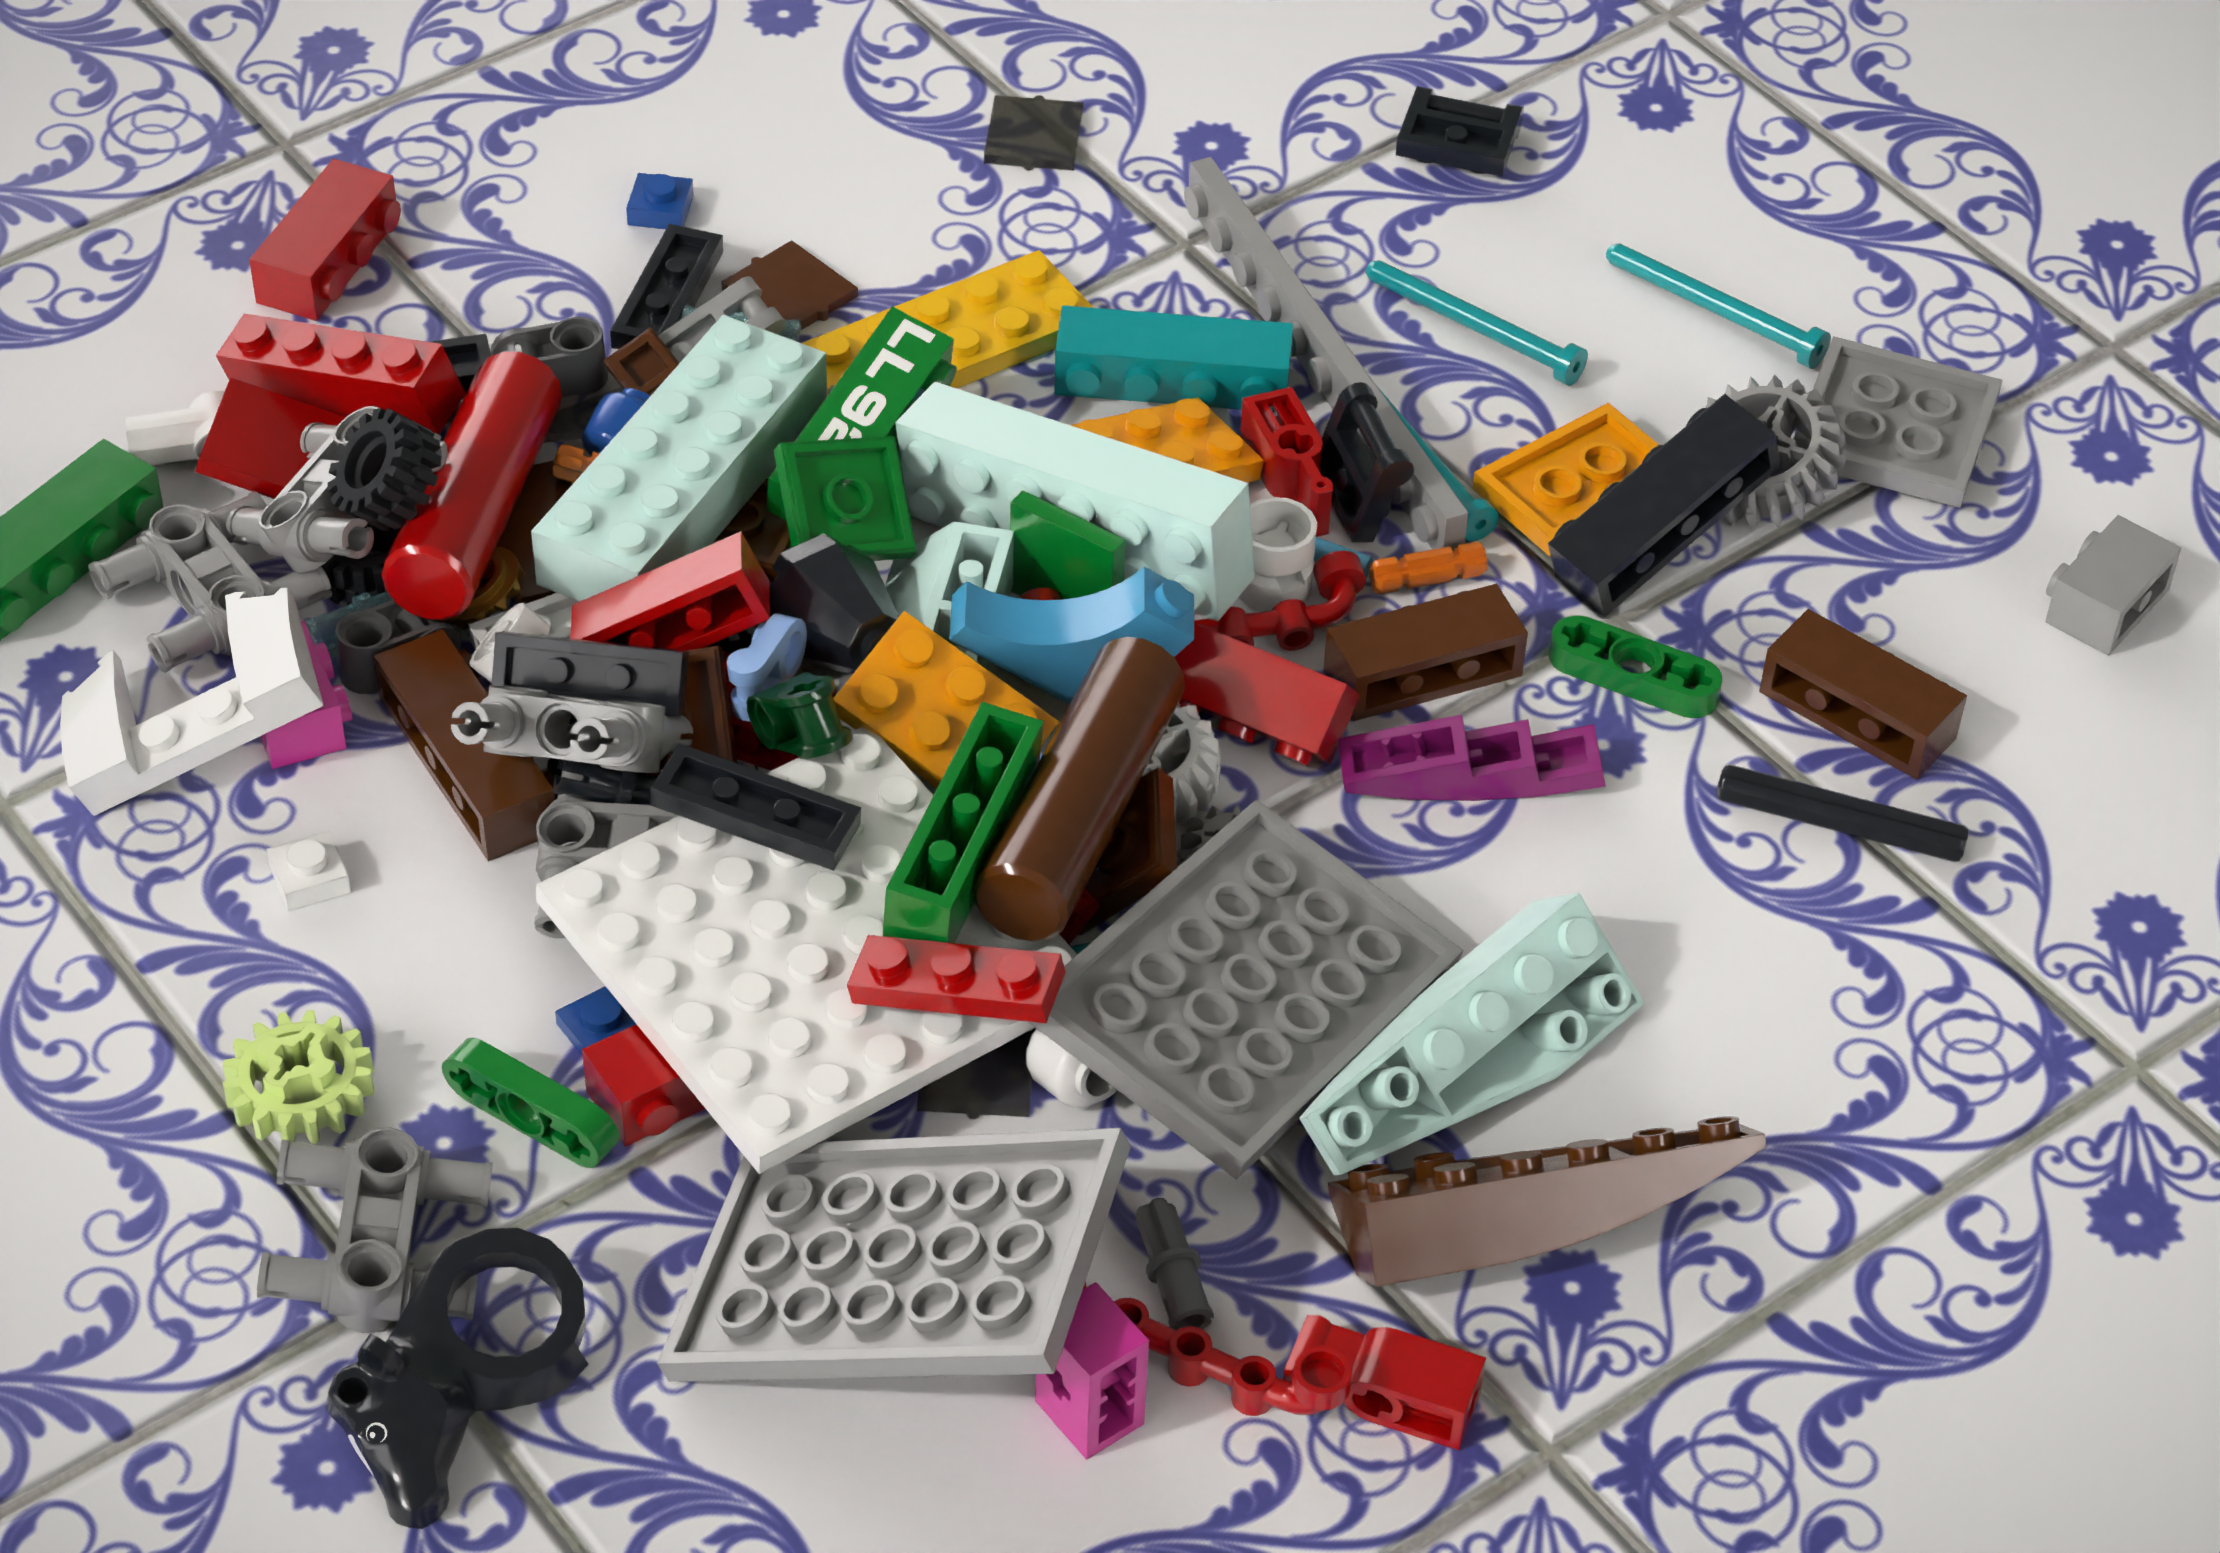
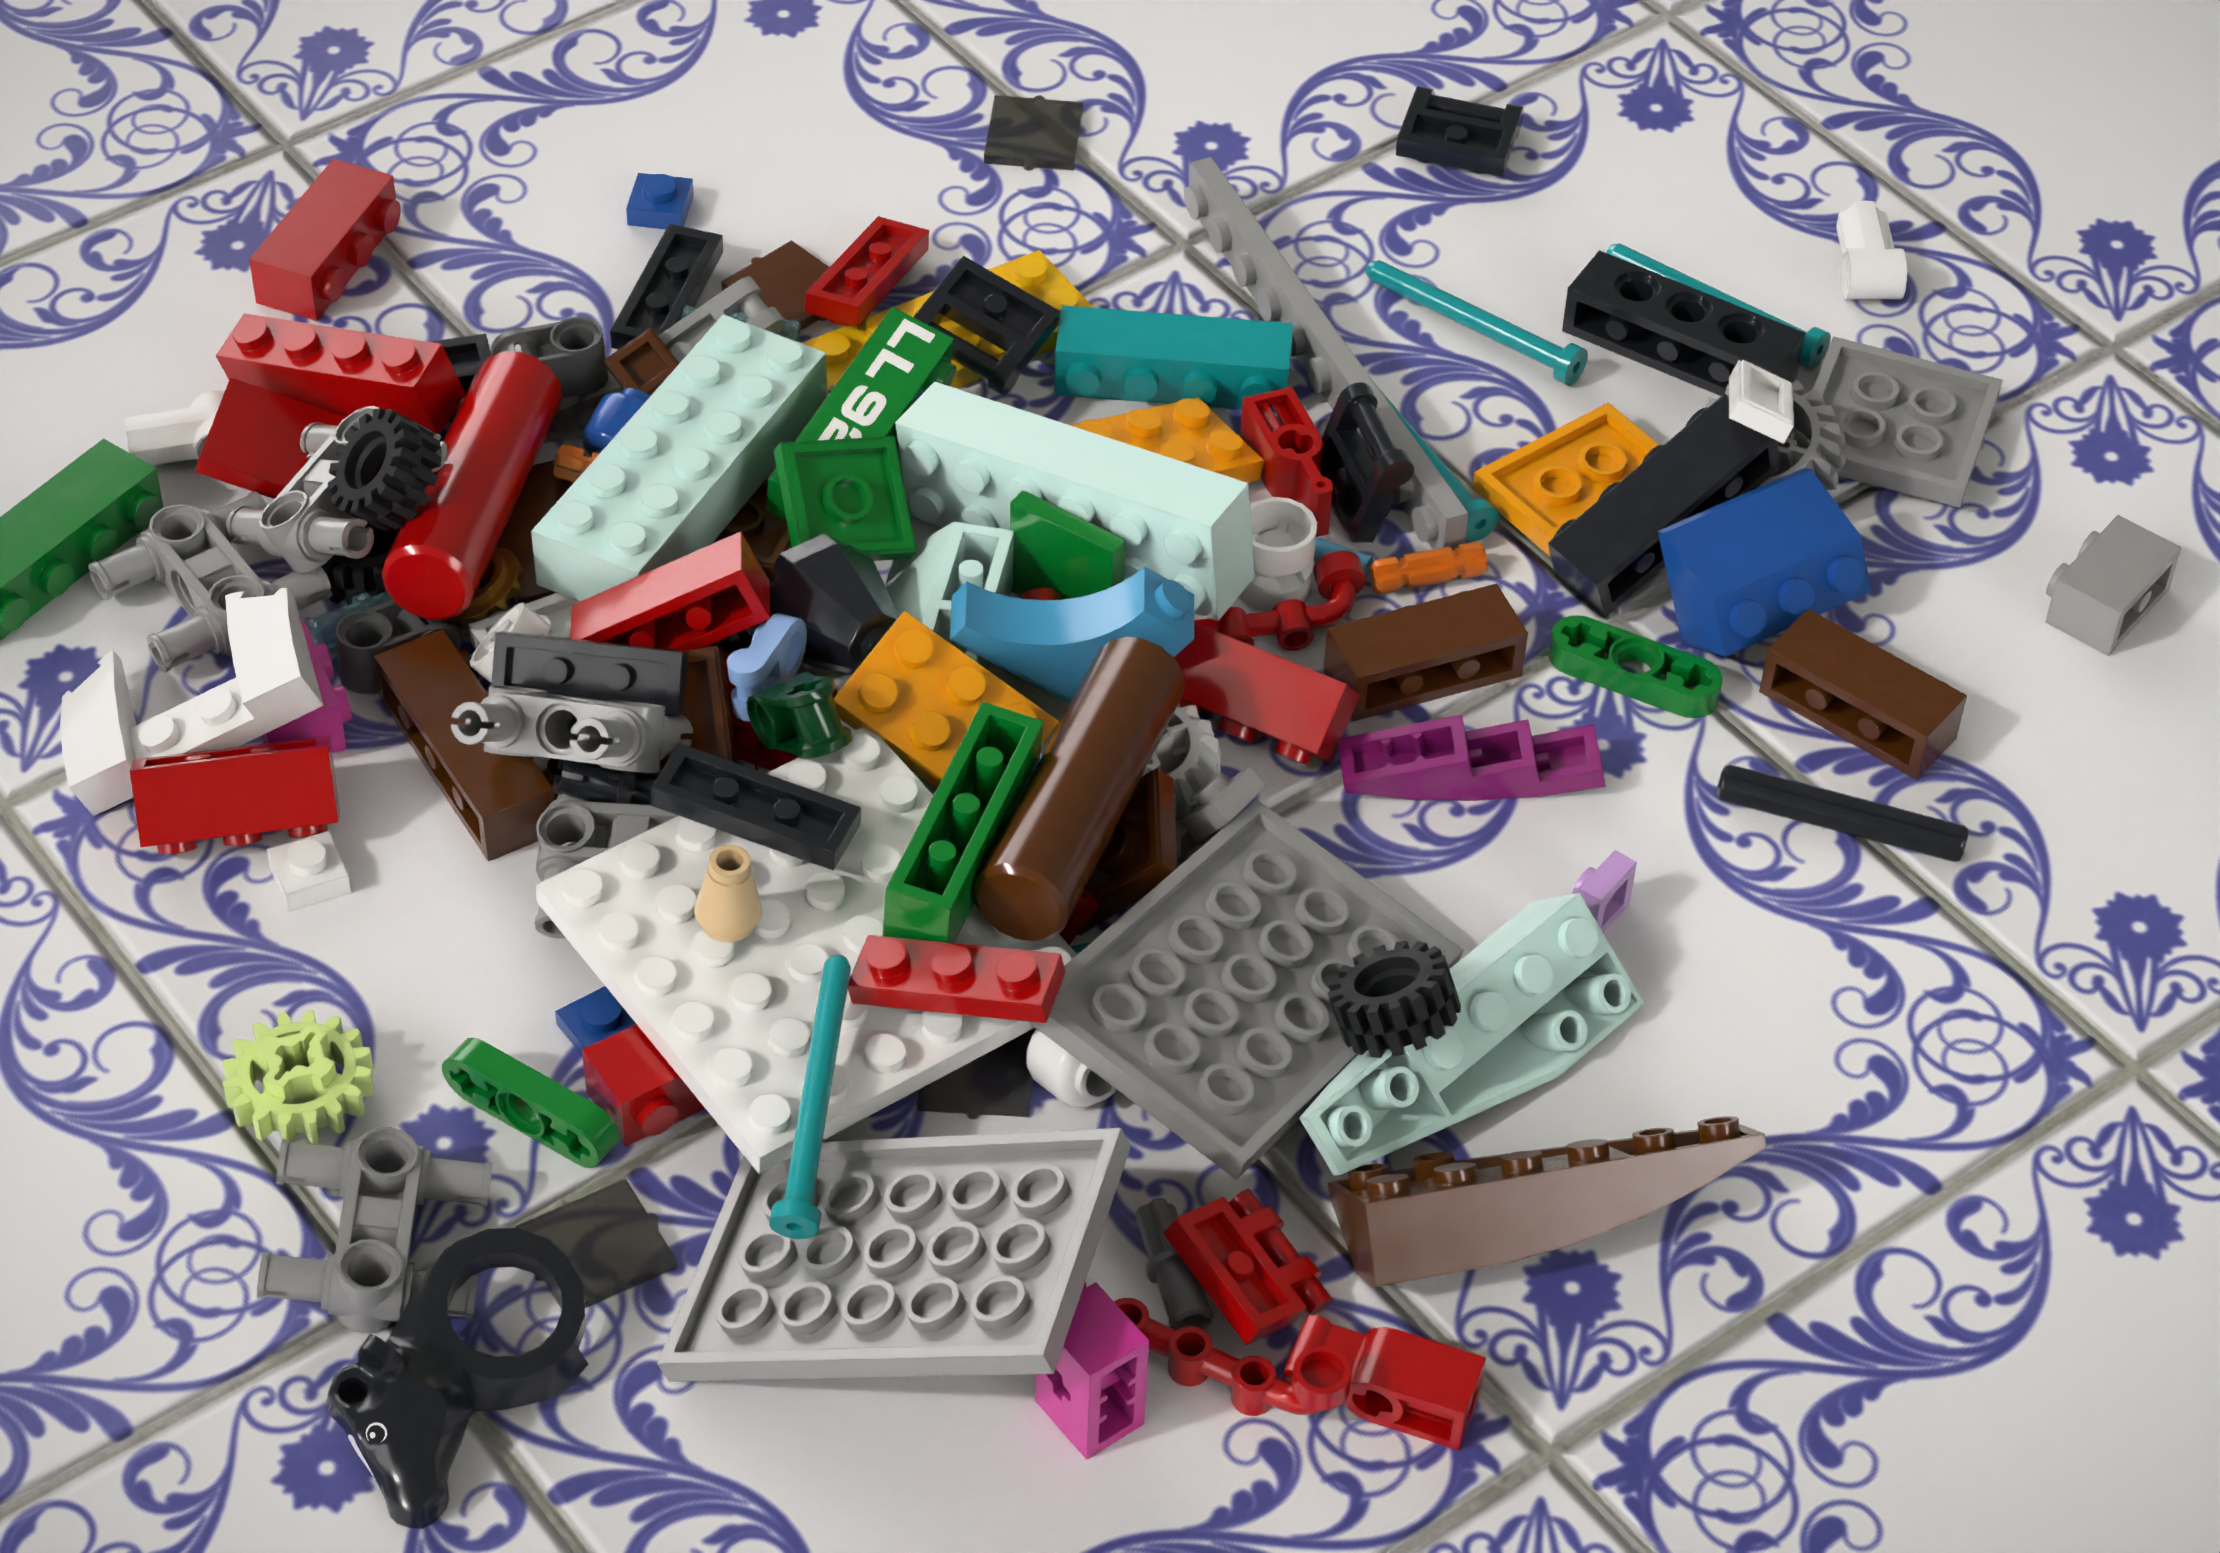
none -> red brick [130,736,340,854]
none -> clear smoke piece [515,1179,677,1308]
none -> tan cone [694,845,762,942]
none -> teal bar [769,954,851,1239]
none -> red plate [805,216,929,327]
none -> black plate [914,256,1060,396]
none -> red plate [1163,1189,1333,1346]
none -> light grey plate [1181,766,1267,843]
none -> black tyre [1328,941,1461,1058]
none -> black brick [1562,250,1806,396]
none -> lavender plate [1572,850,1637,933]
none -> blue slope [1658,468,1871,657]
none -> white tile [1729,360,1794,444]
none -> white piece [1836,201,1907,299]

